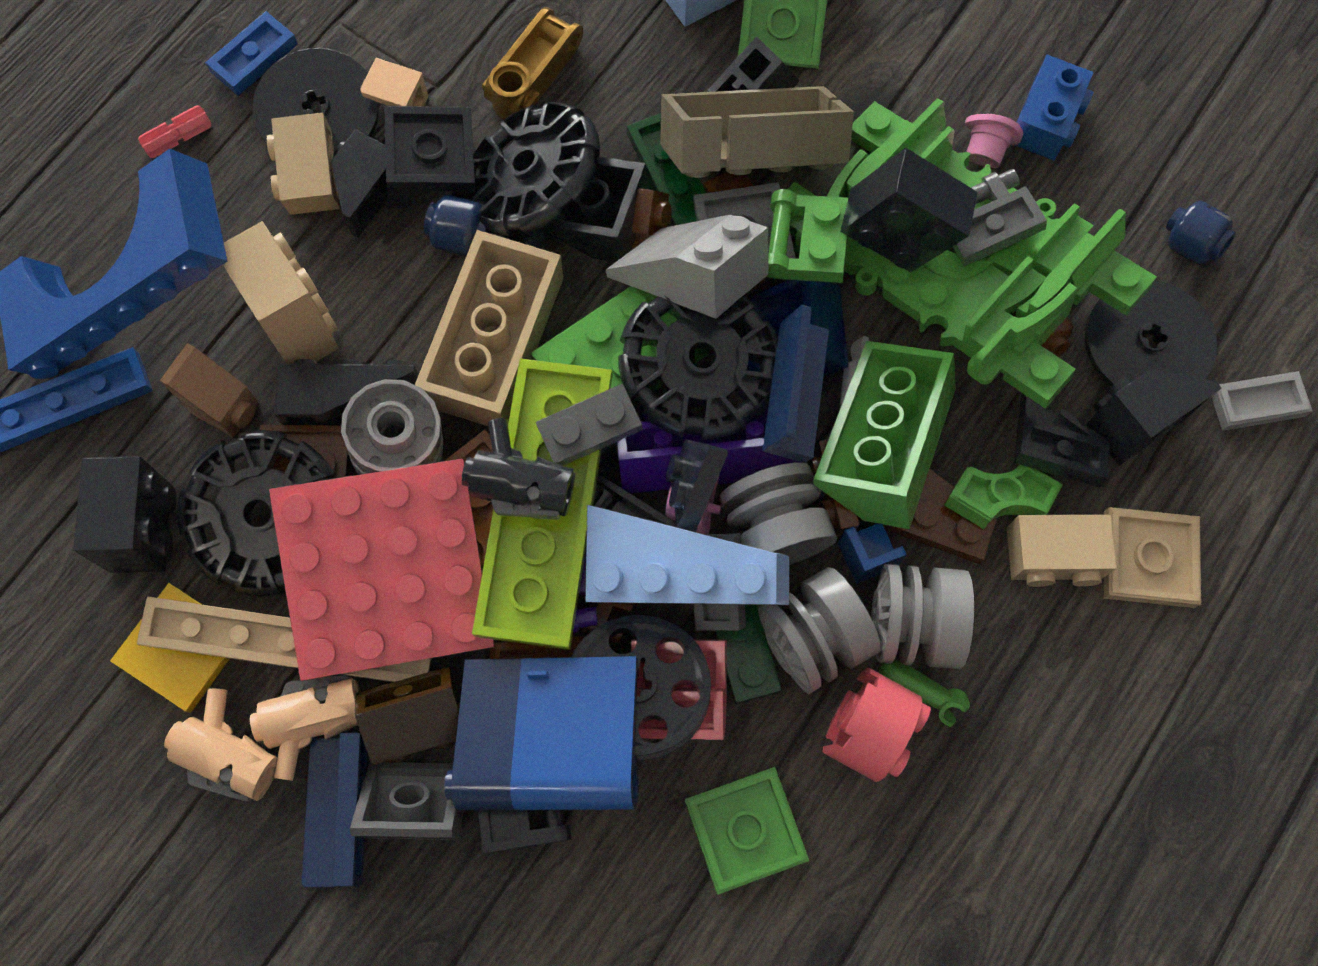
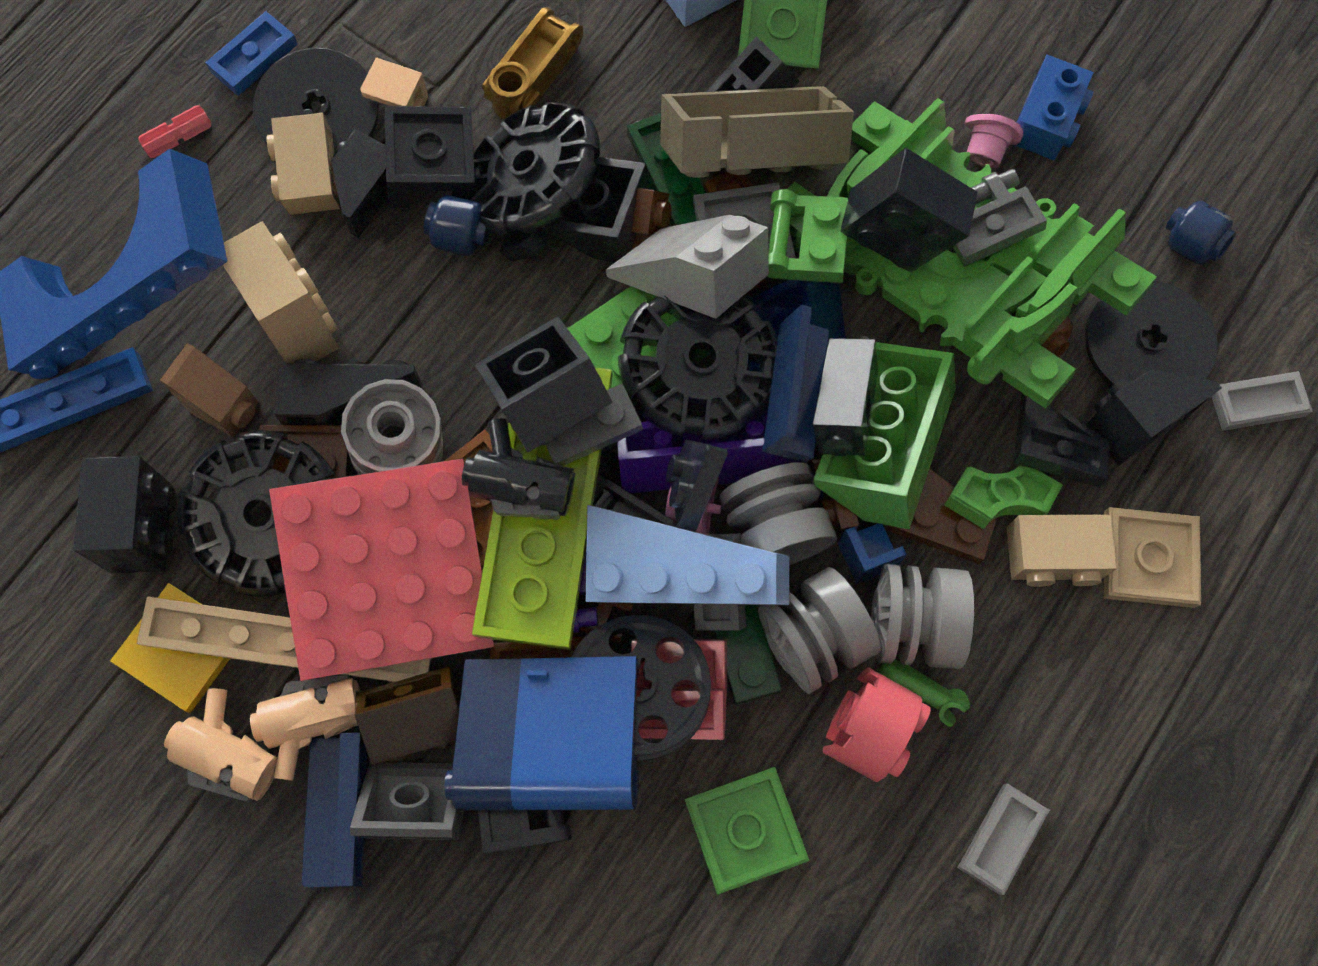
tan brick [415,230,563,426] -> none
none -> black brick [475,317,613,453]
none -> brick [813,339,878,456]
none -> light grey tile [957,783,1050,895]

